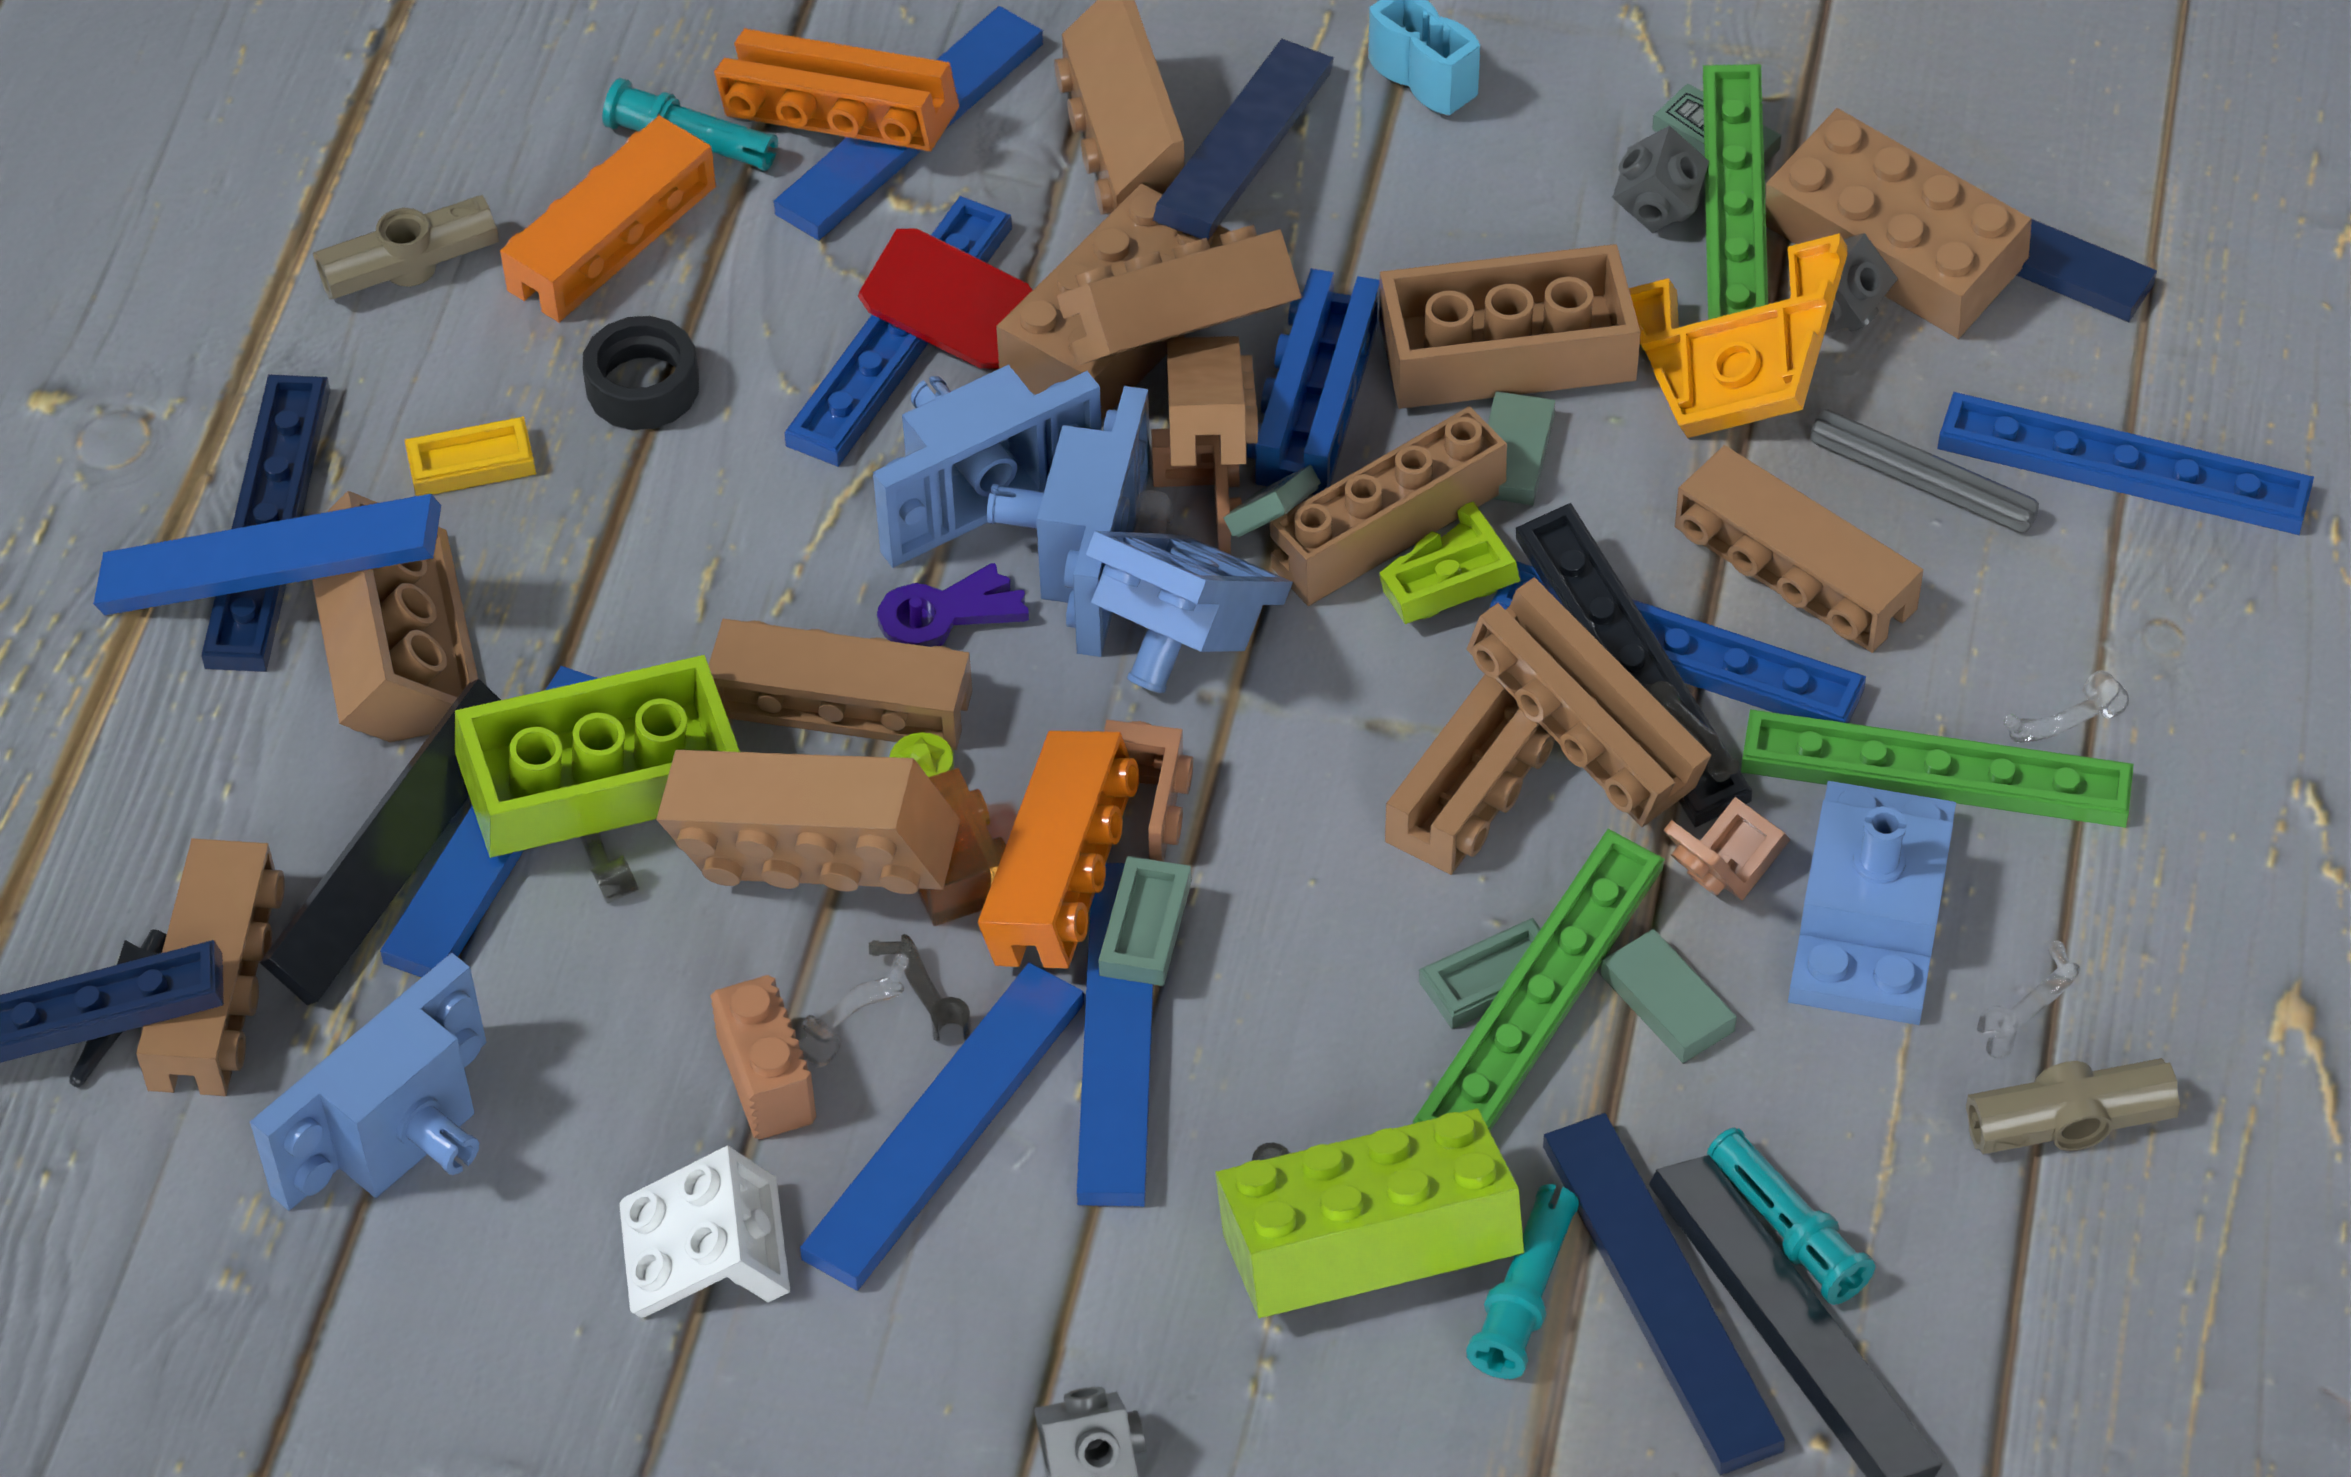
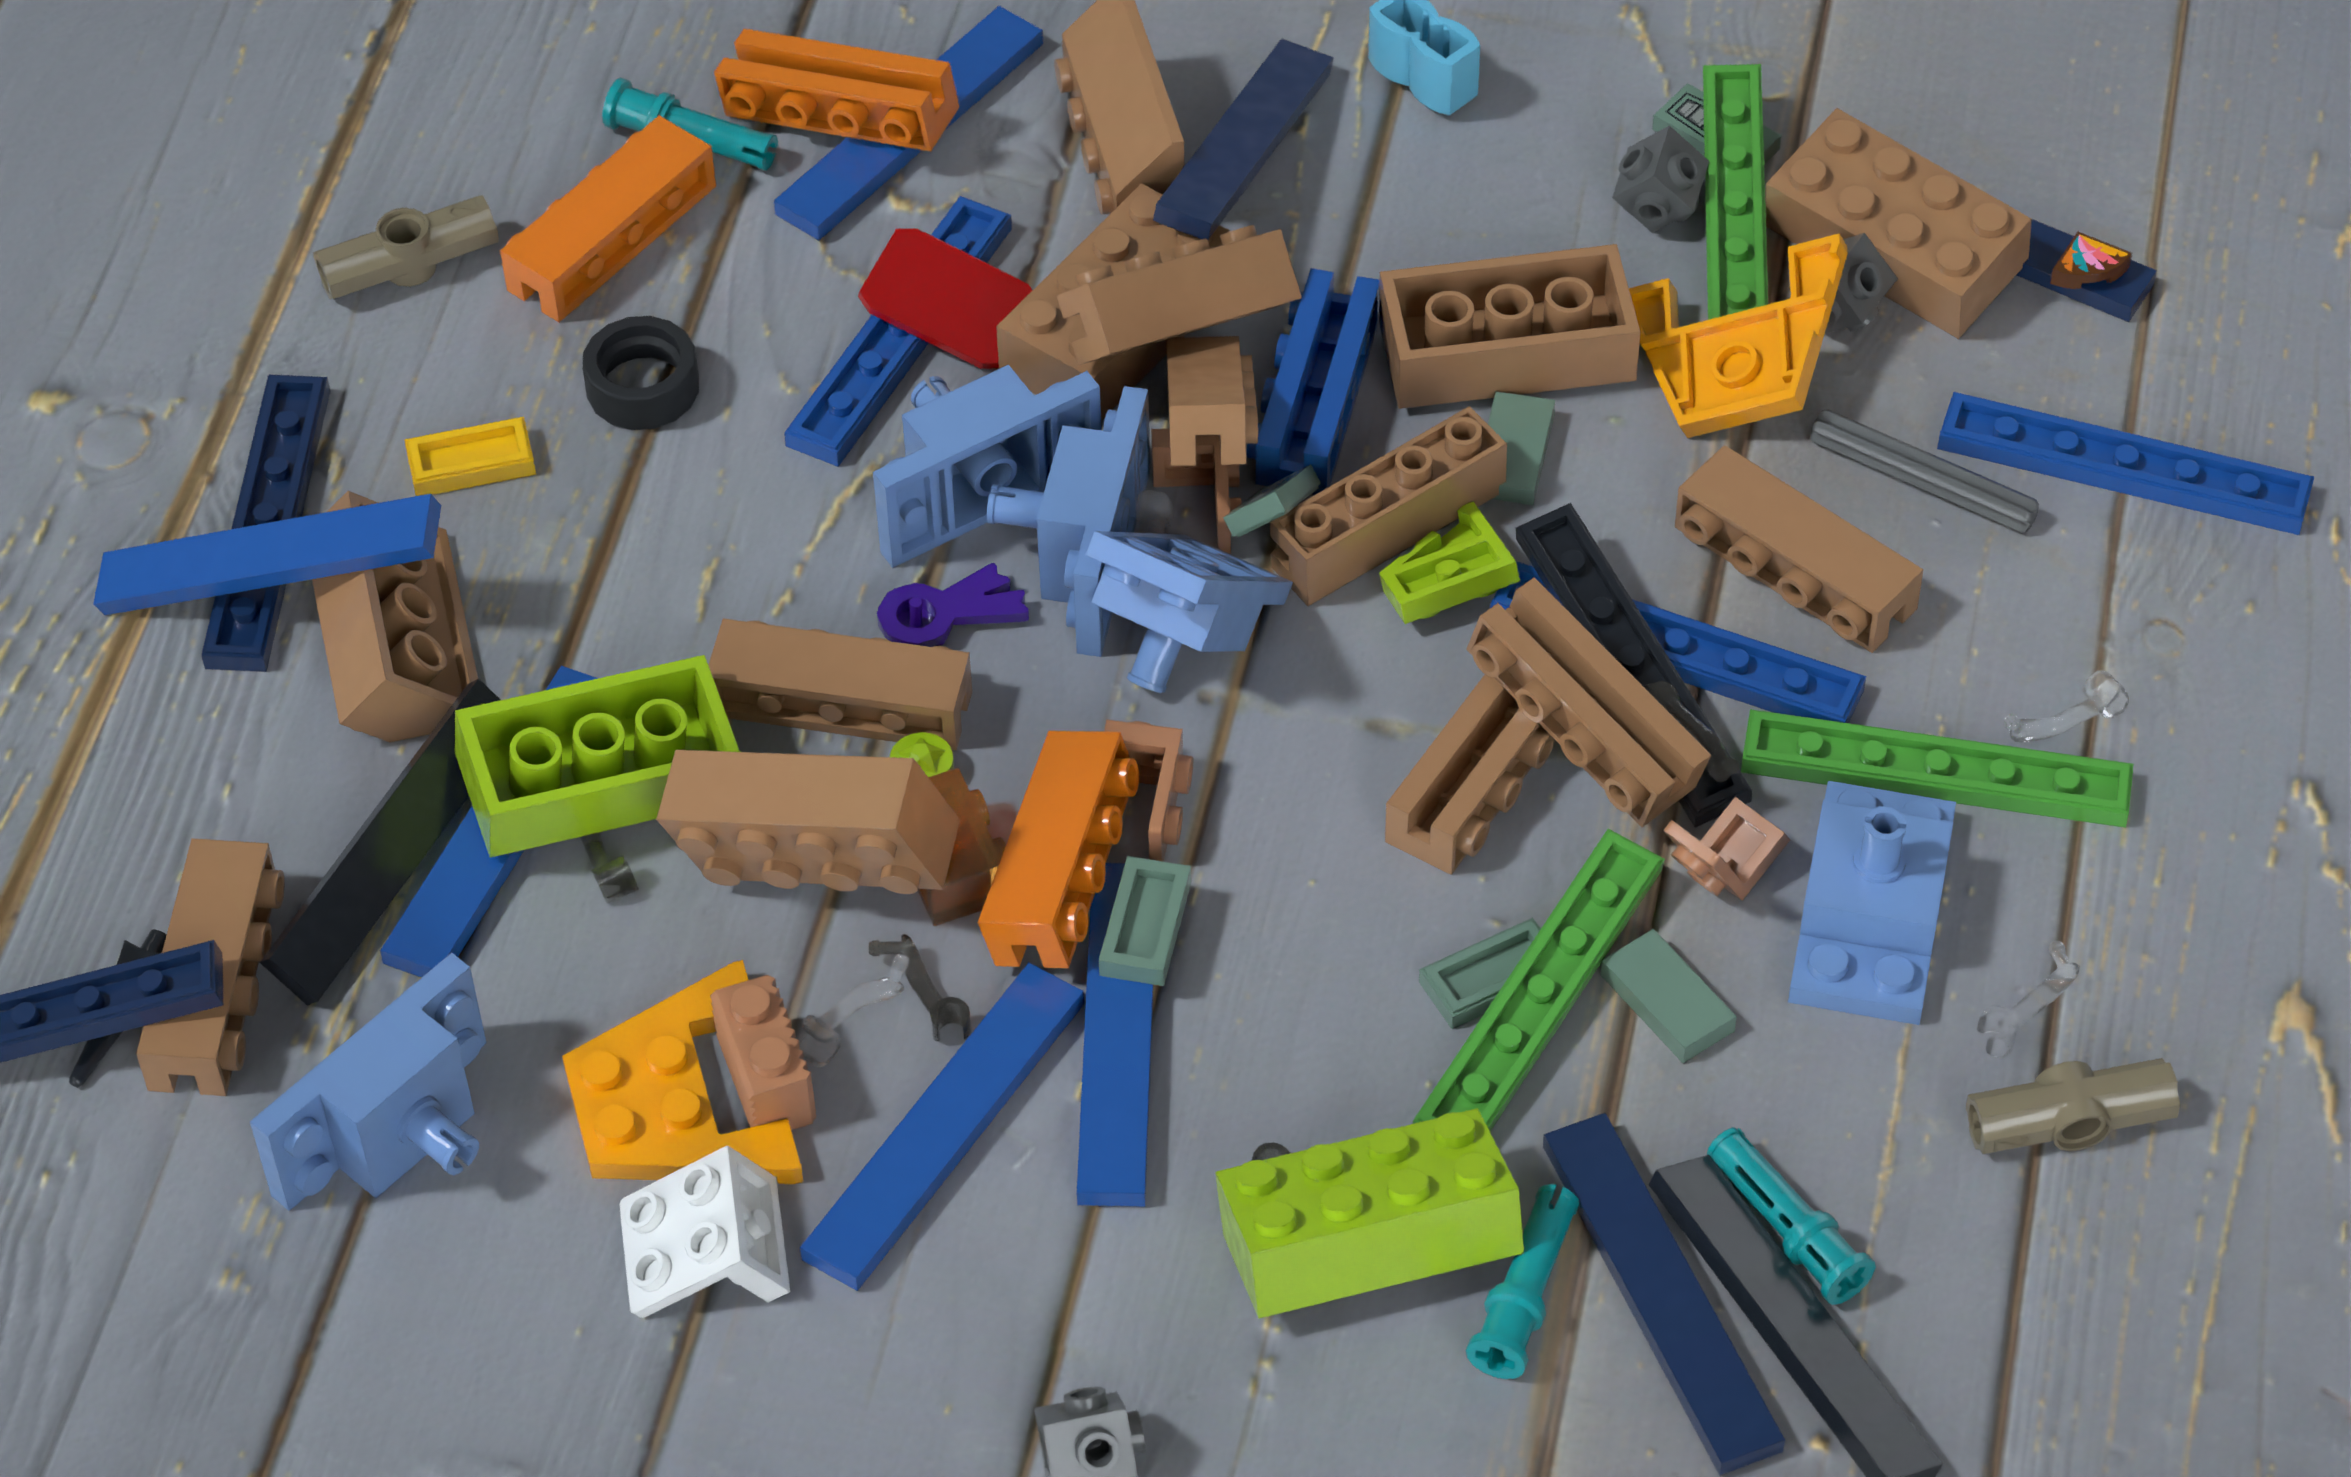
none -> light orange wing [562,960,804,1185]
none -> tile [2050,231,2132,289]

